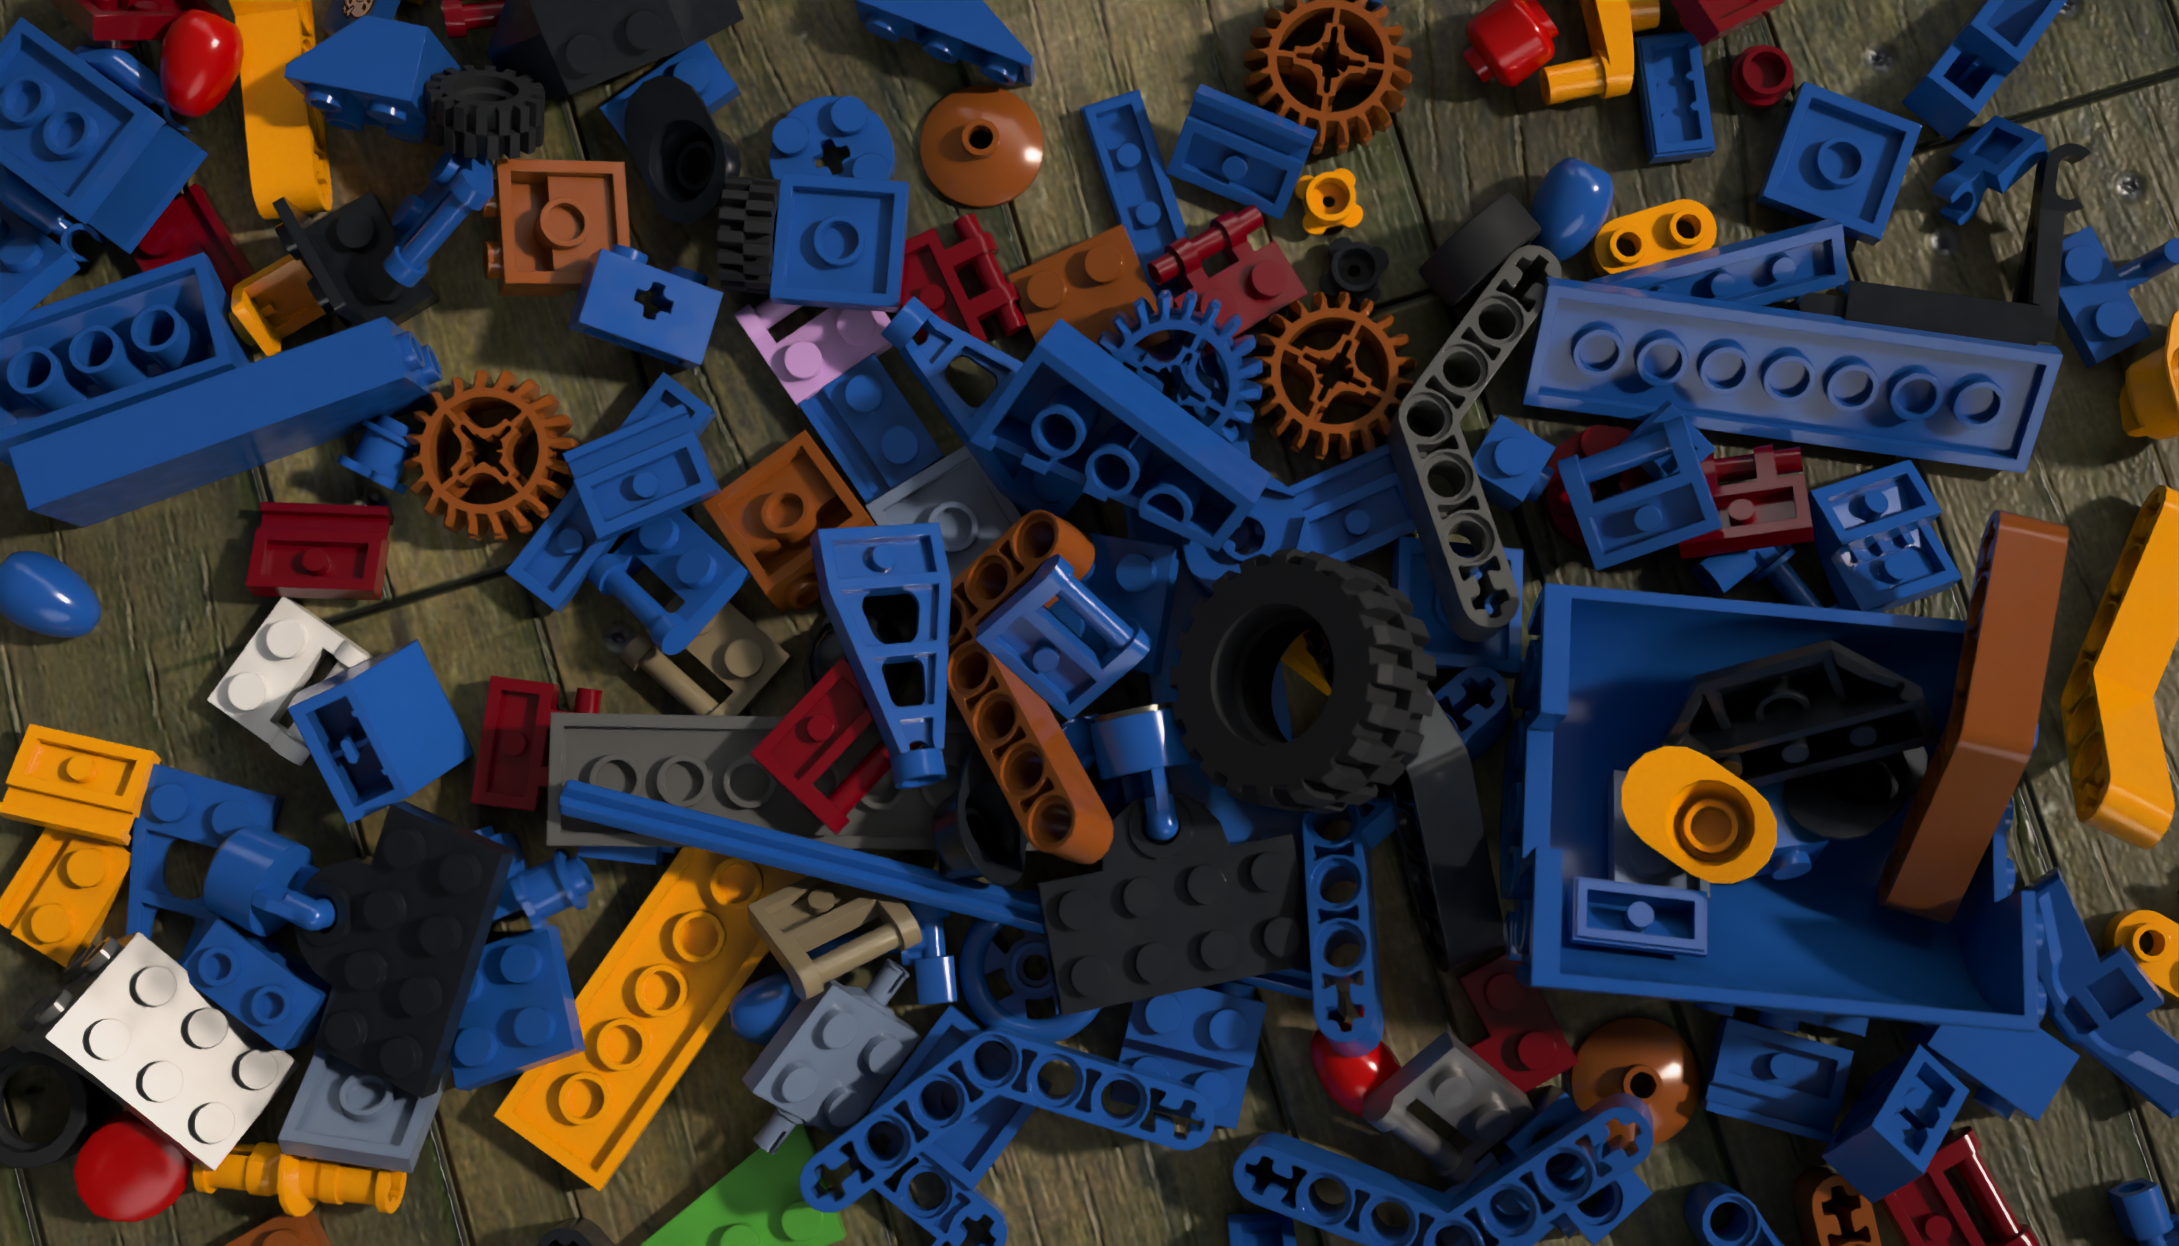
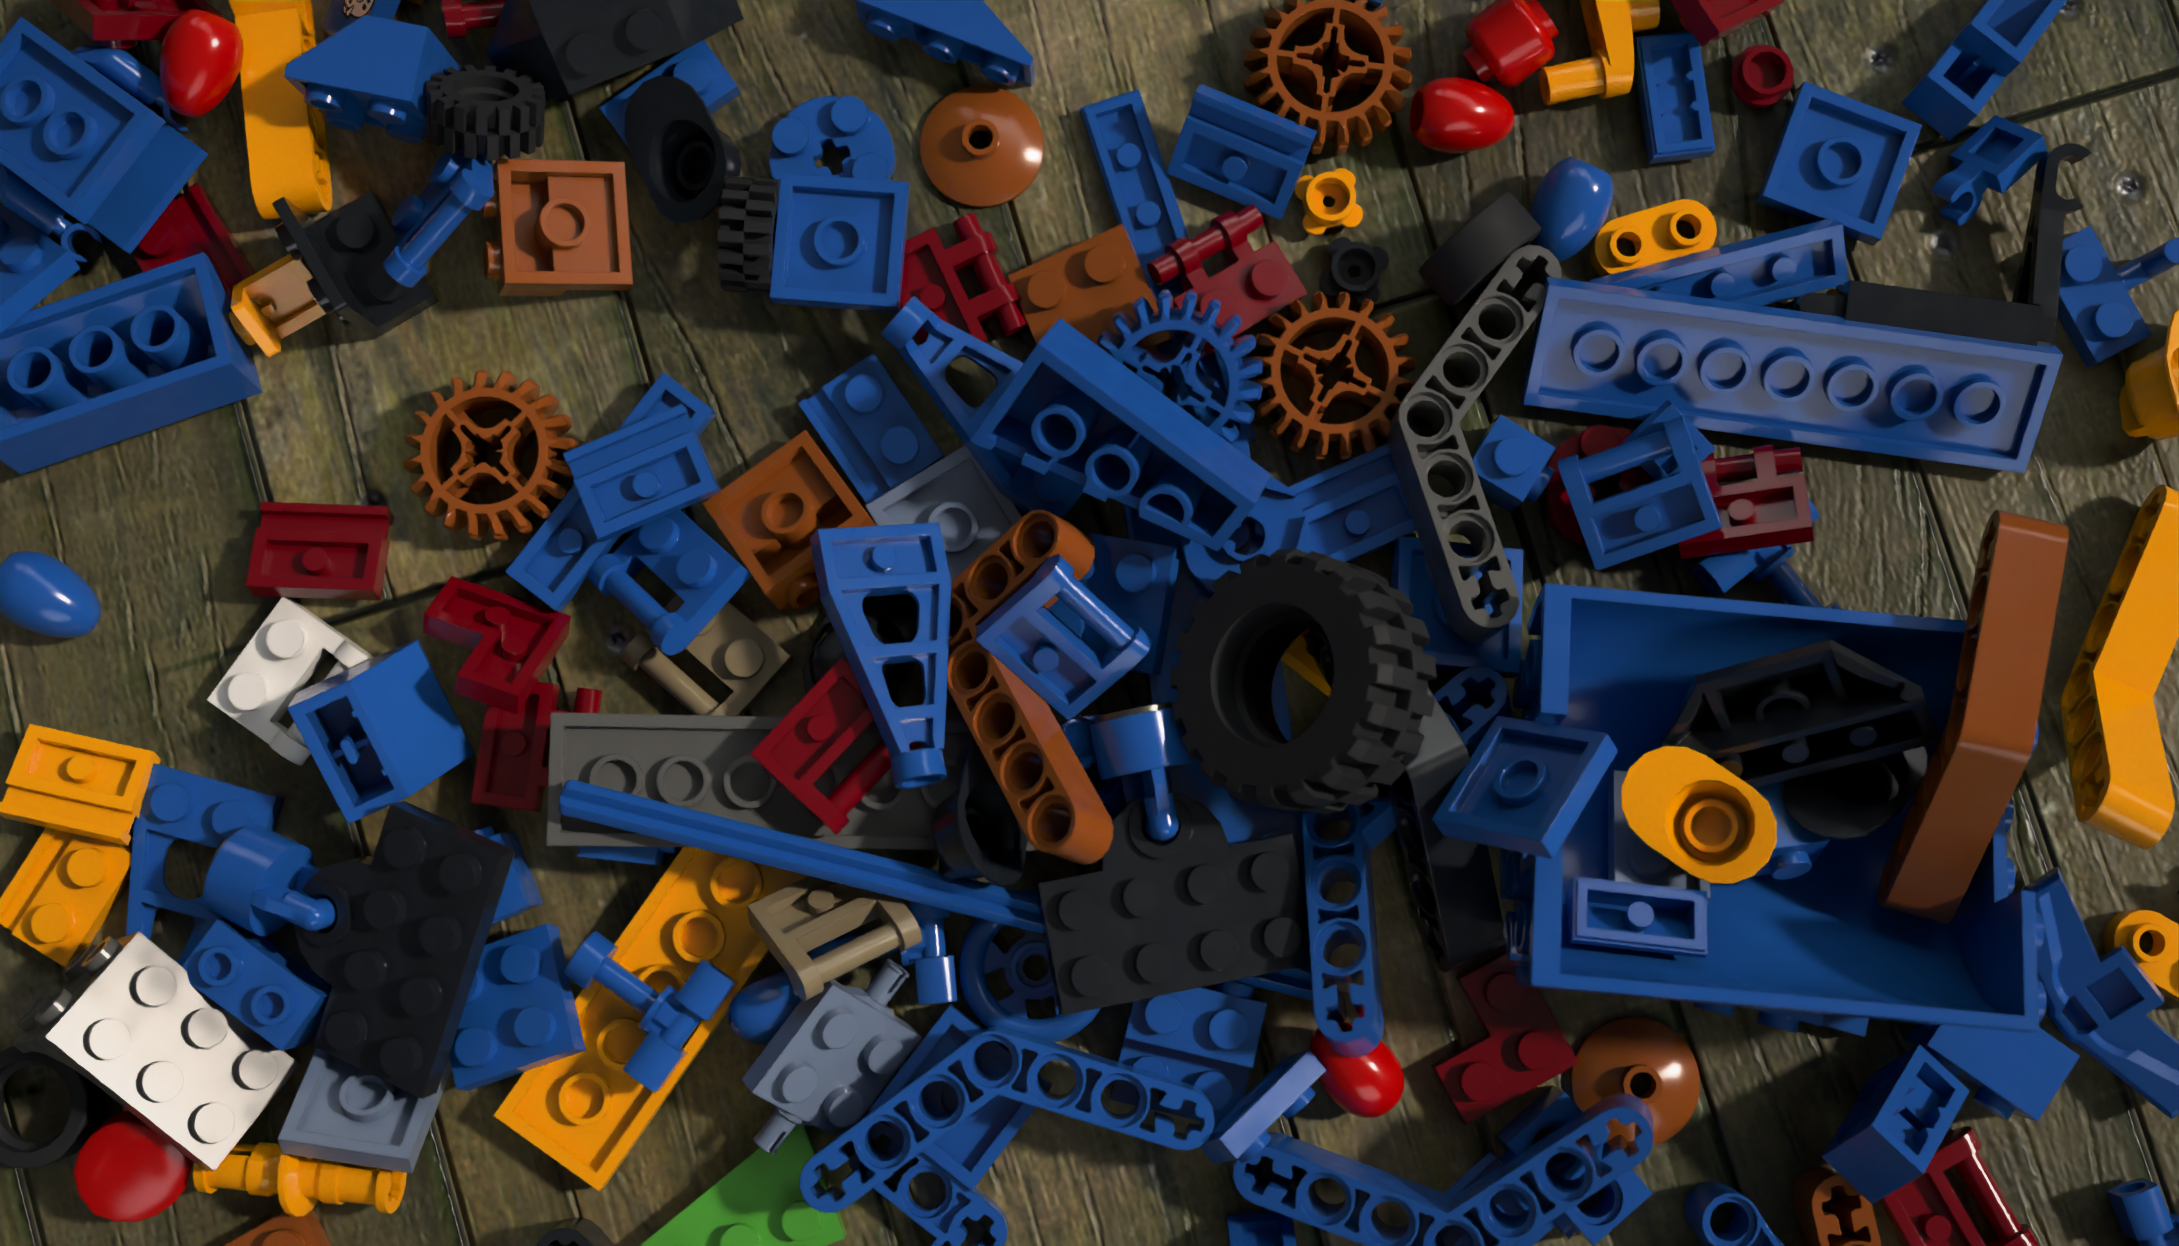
blue brick [8,316,443,528] -> none
blue brick [336,414,420,495] -> none
blue brick [510,848,595,934] -> none
blue brick [567,244,723,370] -> none
lavender plate [734,298,893,409] -> none
flat silver plate [1362,1030,1535,1186] -> none
blue plate [1699,1016,1854,1143] -> none
blue slope [1808,459,1962,613] -> none
none -> dark red plate [423,576,571,714]
none -> blue bar [564,931,738,1092]
none -> blue plate [1200,1050,1326,1164]
none -> red animal [1409,77,1515,154]
none -> blue plate [1432,716,1618,859]

